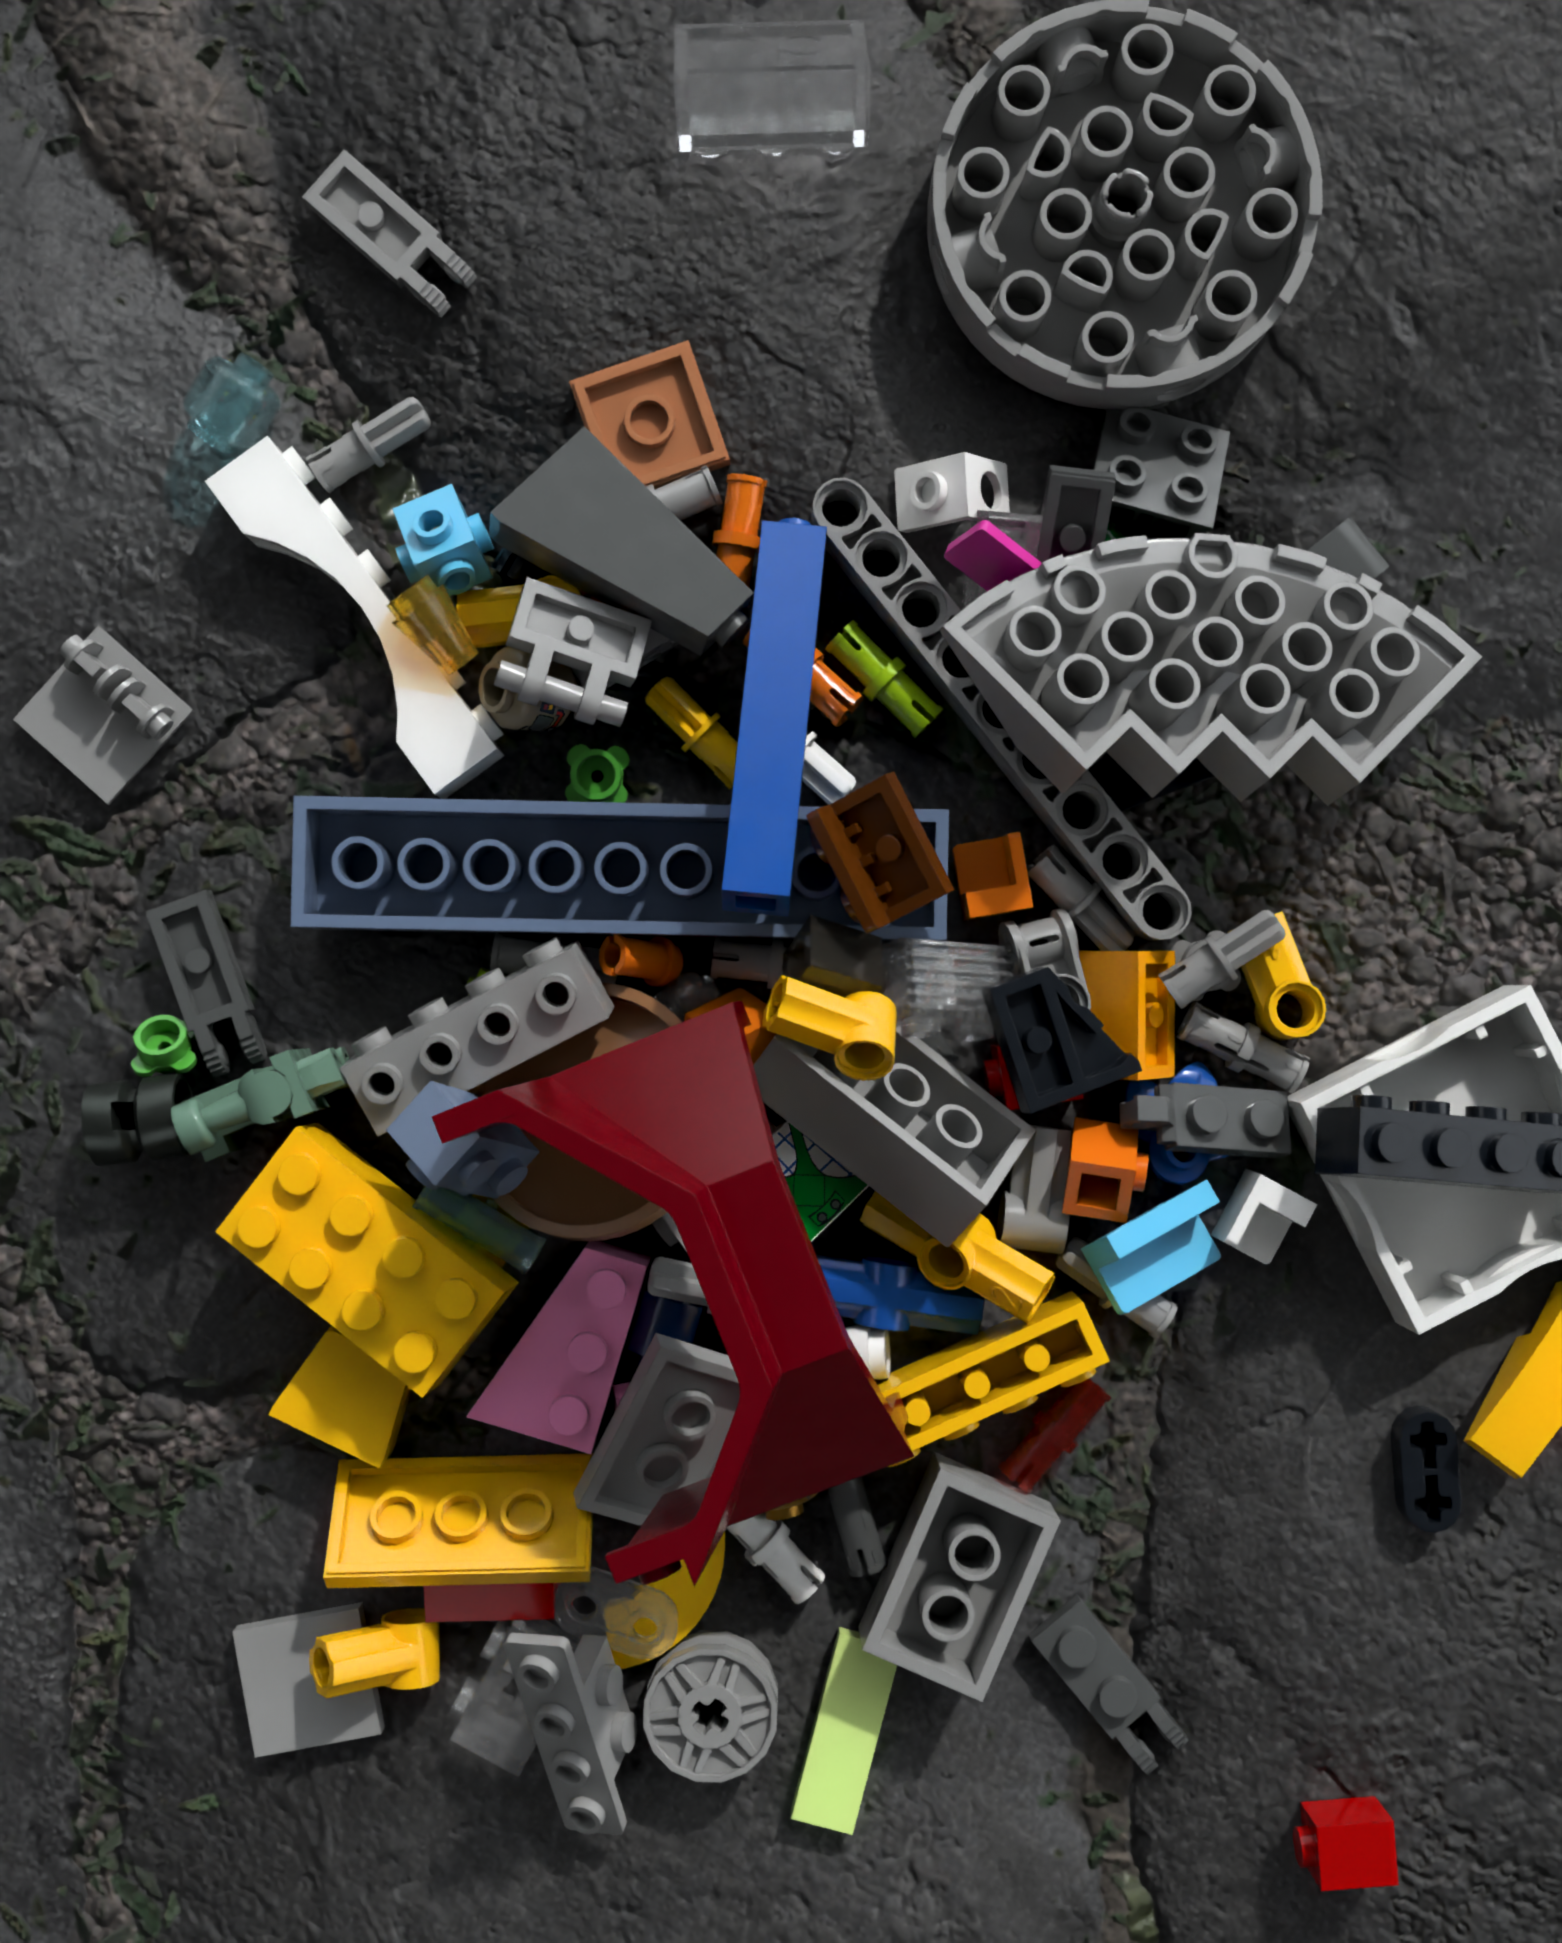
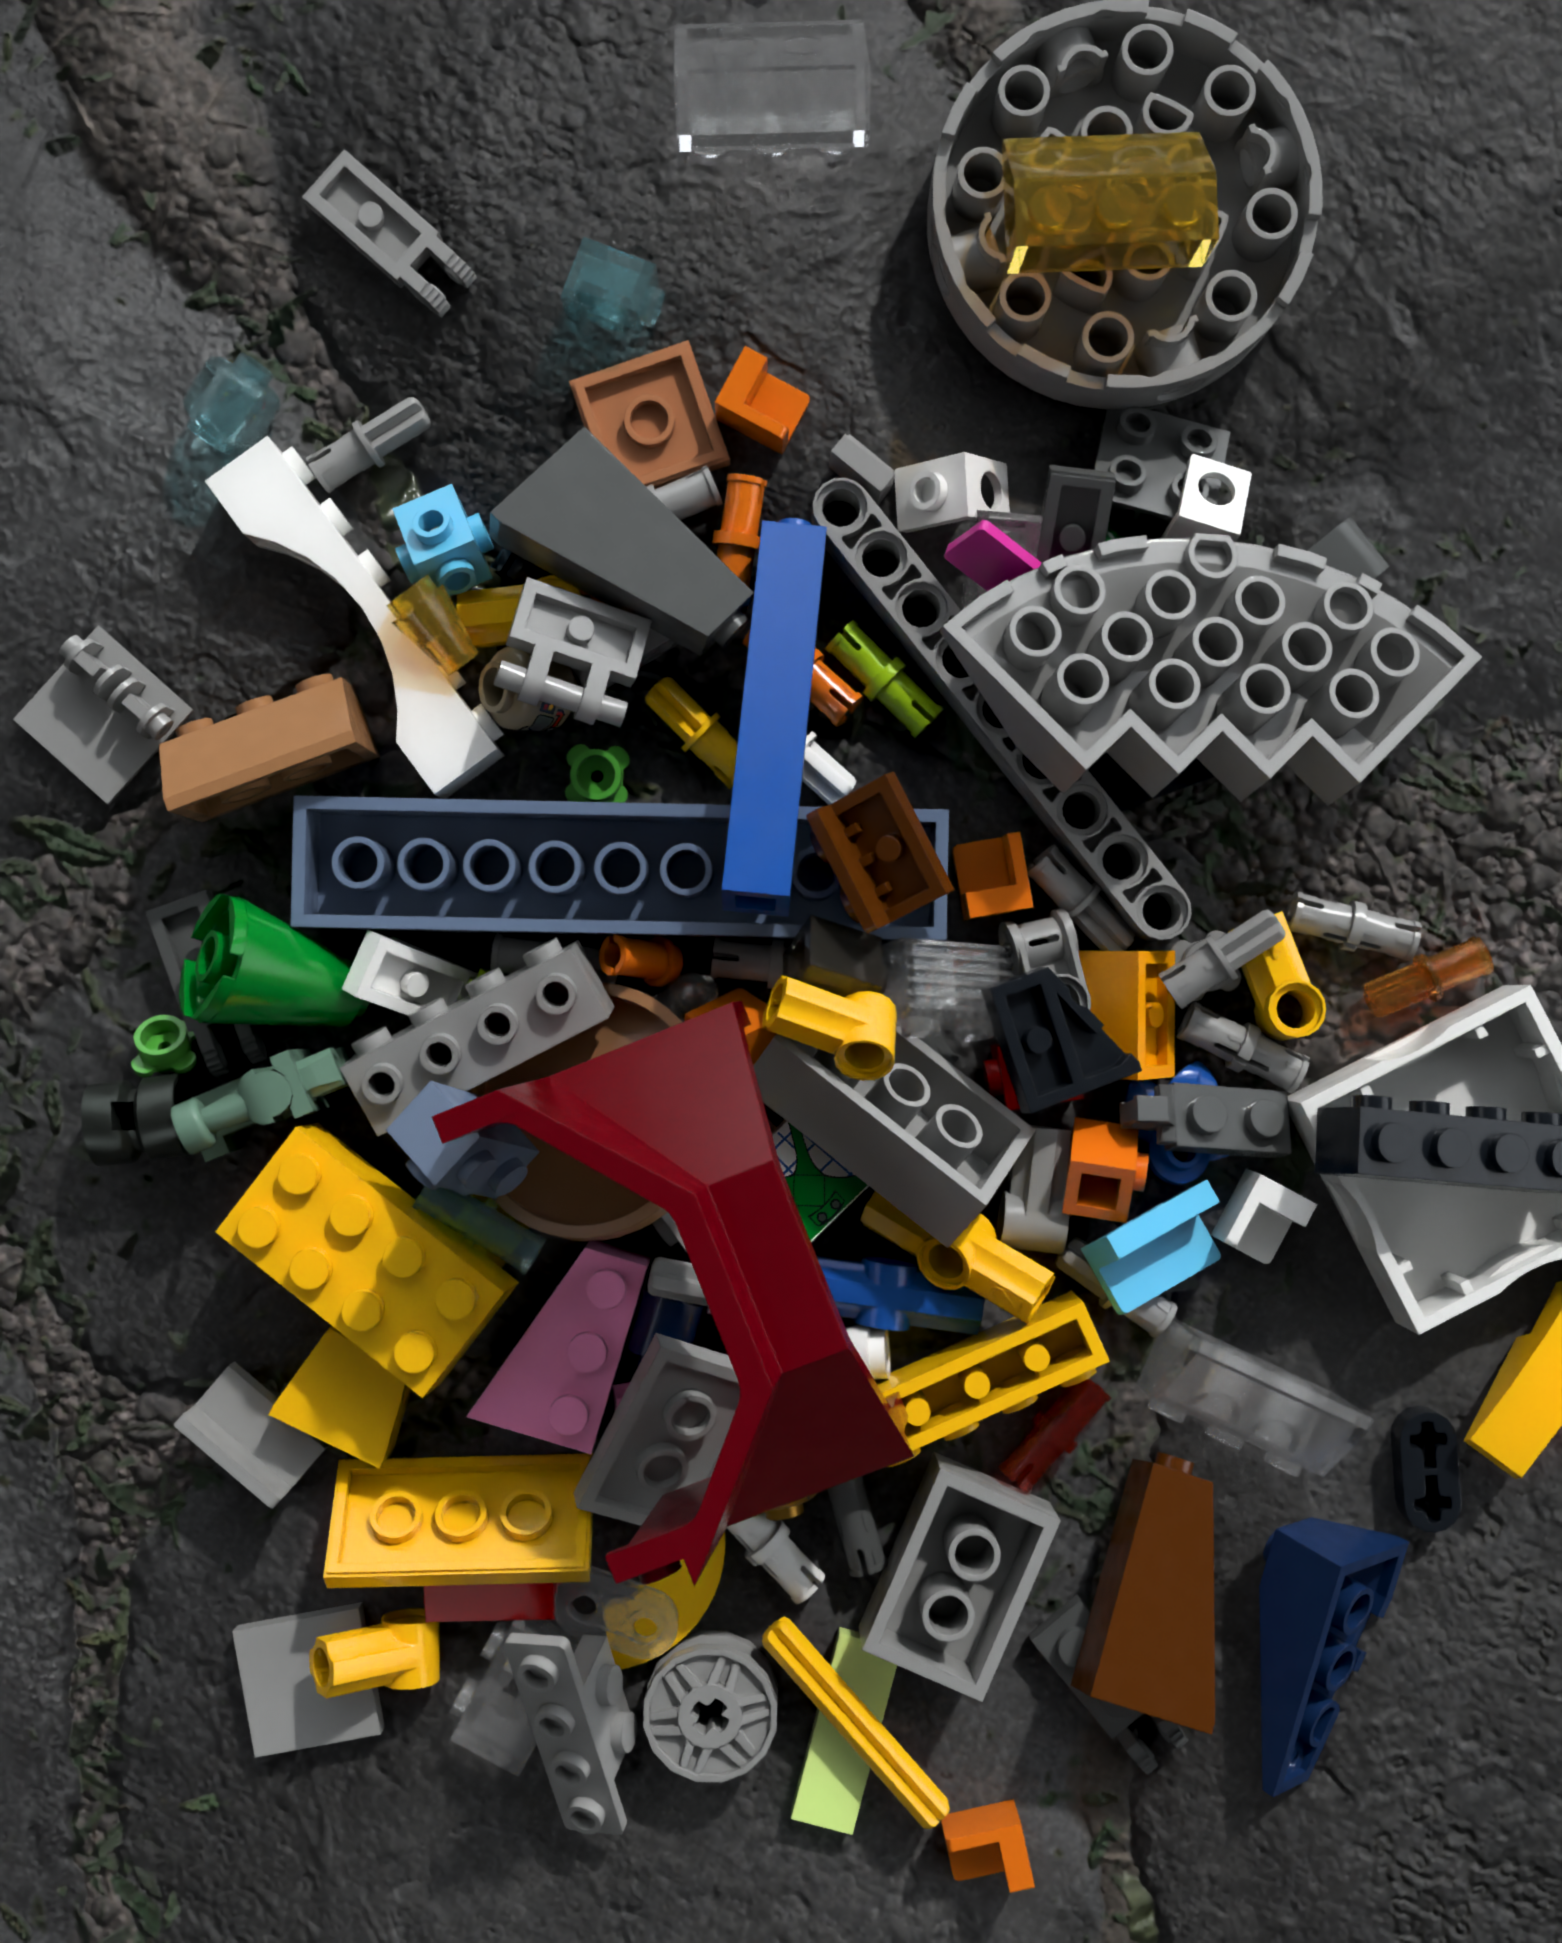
red brick [1293,1796,1399,1891] -> none
none -> medium nougat slope [159,673,380,822]
none -> light grey panel [174,1361,329,1509]
none -> green cone [179,894,369,1027]
none -> white slope [342,929,478,1015]
none -> clear light blue brick [560,237,665,332]
none -> orange panel [715,346,810,455]
none -> yellow axle [762,1616,950,1829]
none -> light grey tile [829,434,895,505]
none -> orange panel [941,1799,1035,1893]
none -> clear yellow slope [1002,132,1219,274]
none -> reddish brown slope [1071,1452,1215,1735]
none -> clear slope [1136,1318,1374,1477]
none -> white bracket [1161,454,1252,542]
none -> dark blue wedge [1259,1517,1409,1797]
none -> light grey pin [1285,891,1422,961]
none -> clear orange axle [1363,936,1494,1017]

